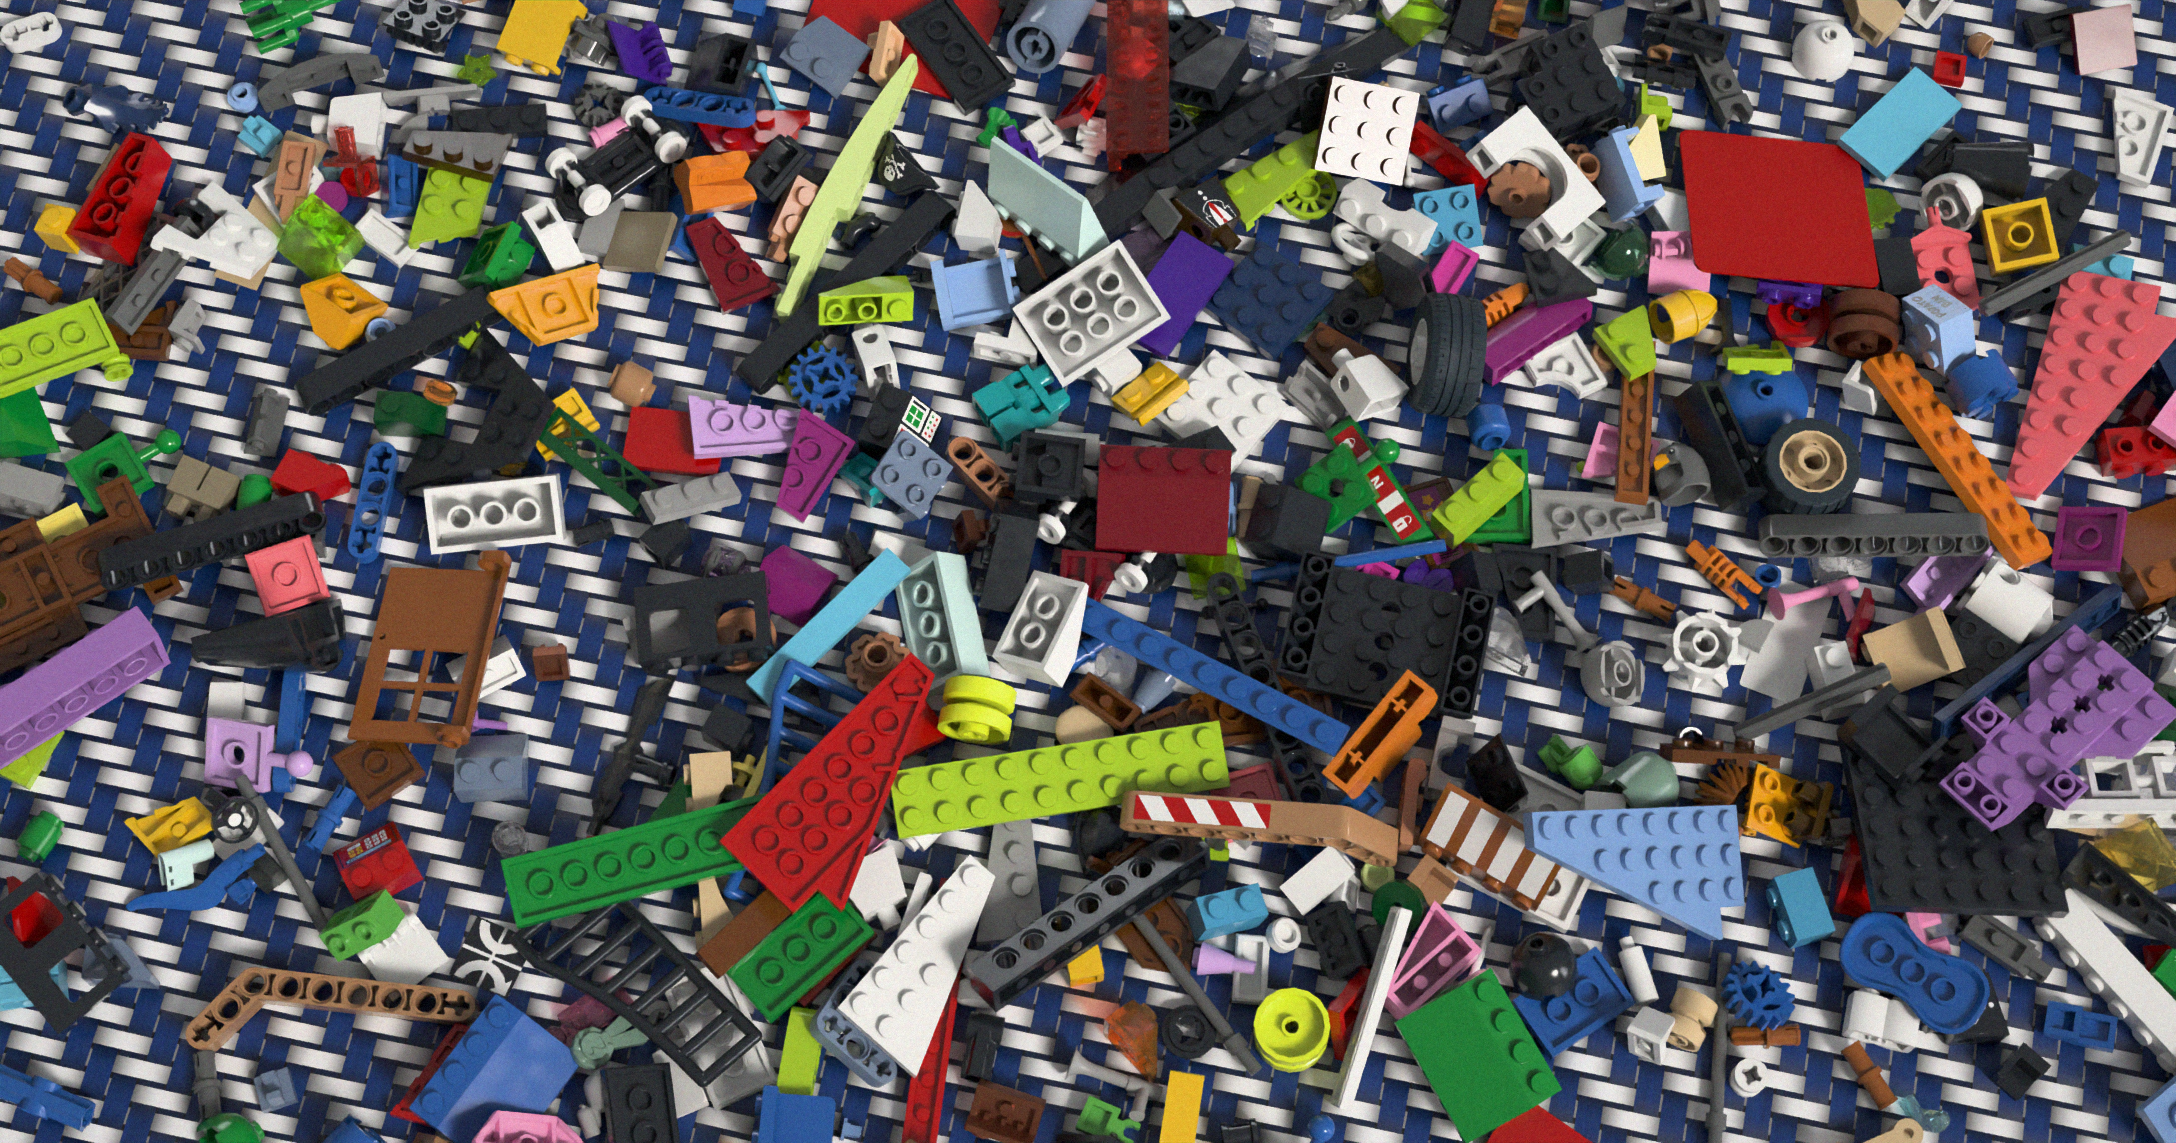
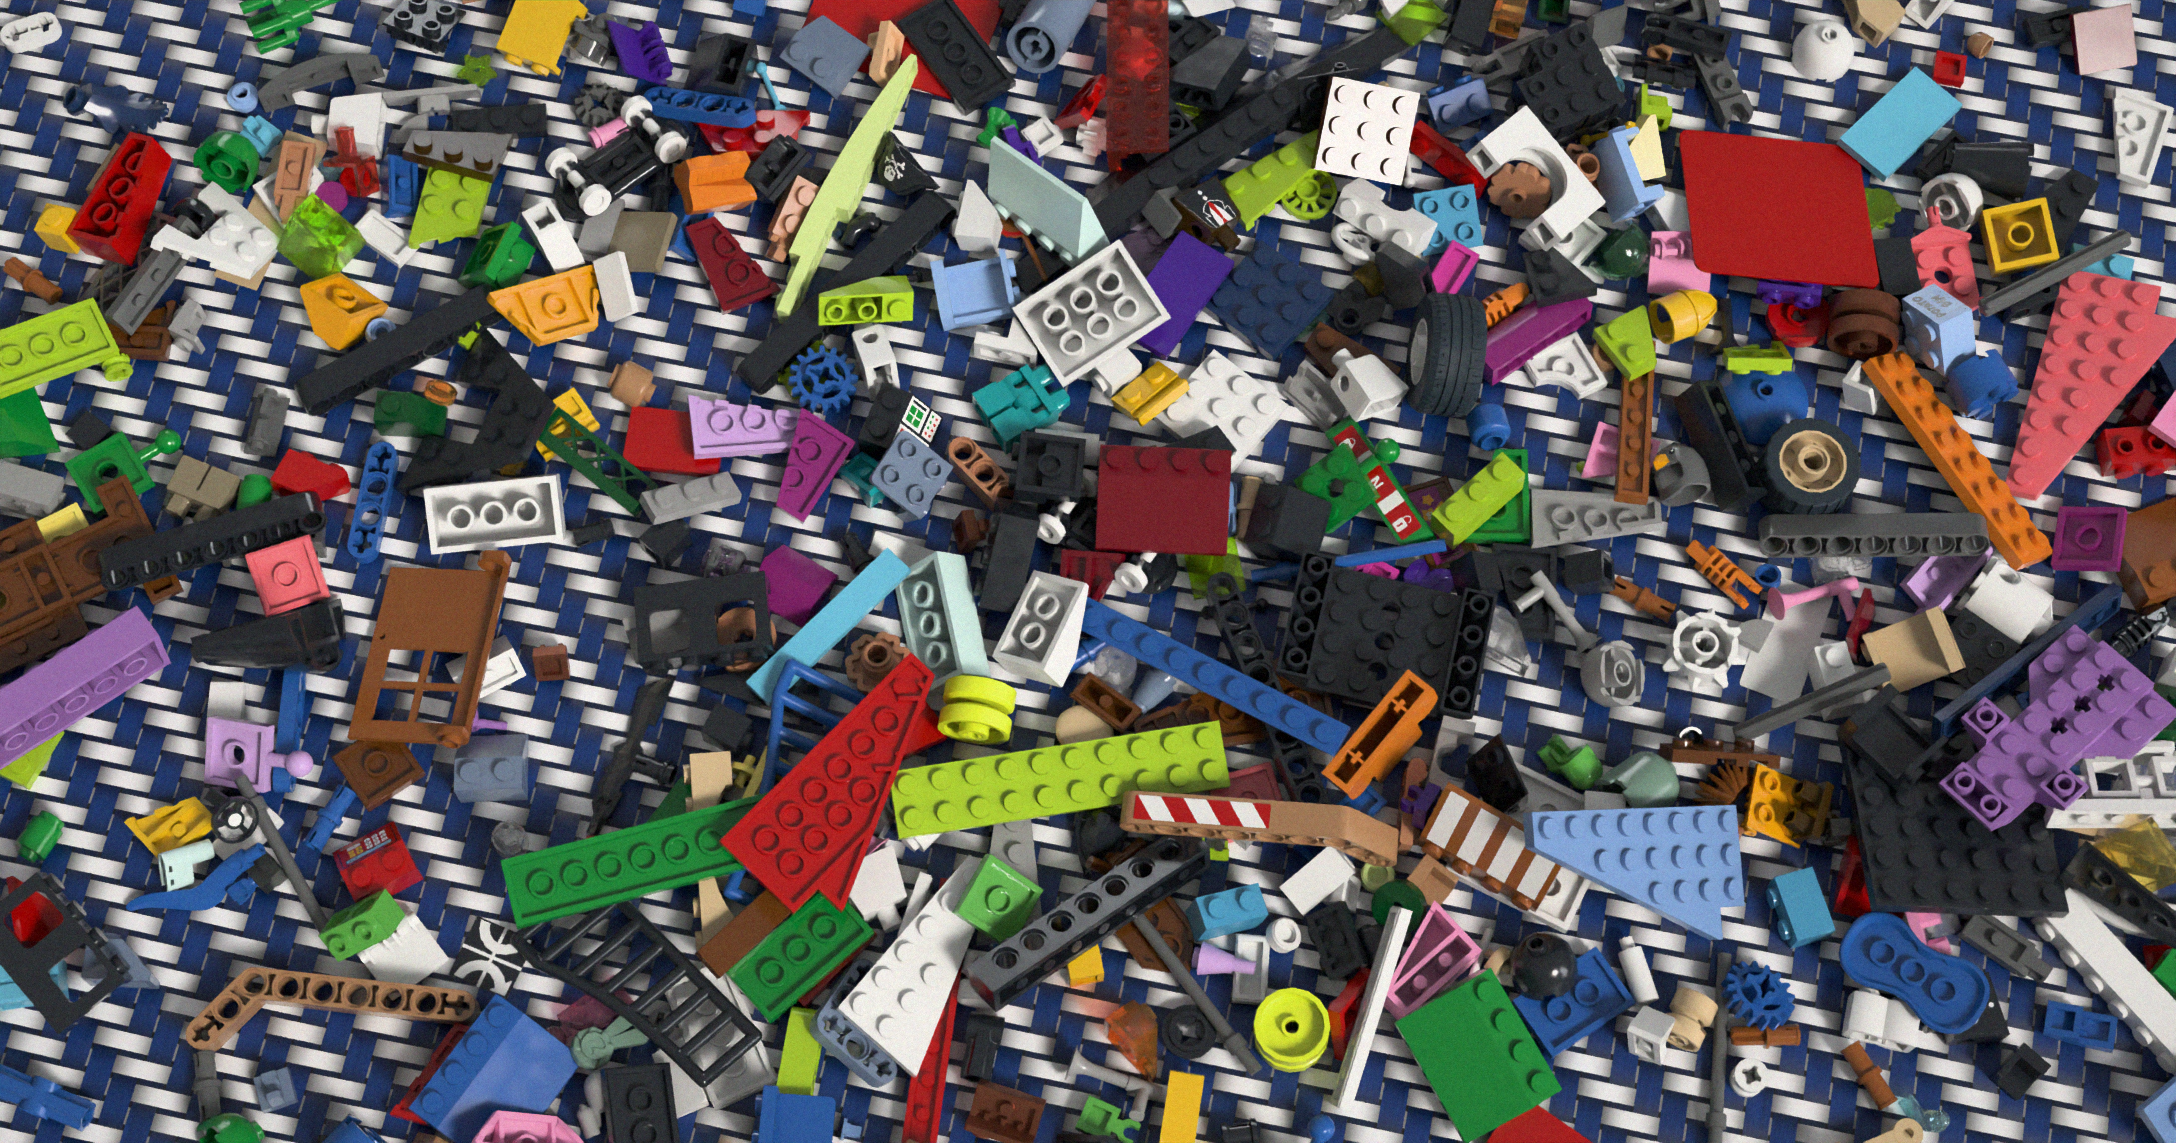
none -> green cylinder [193,130,260,193]
none -> white tile [593,251,639,322]
none -> bright green plate [952,854,1043,944]
none -> dark purple tile [1400,782,1441,830]
none -> tan piece [1484,946,1511,976]
none -> yellow hinge [1580,121,1637,146]

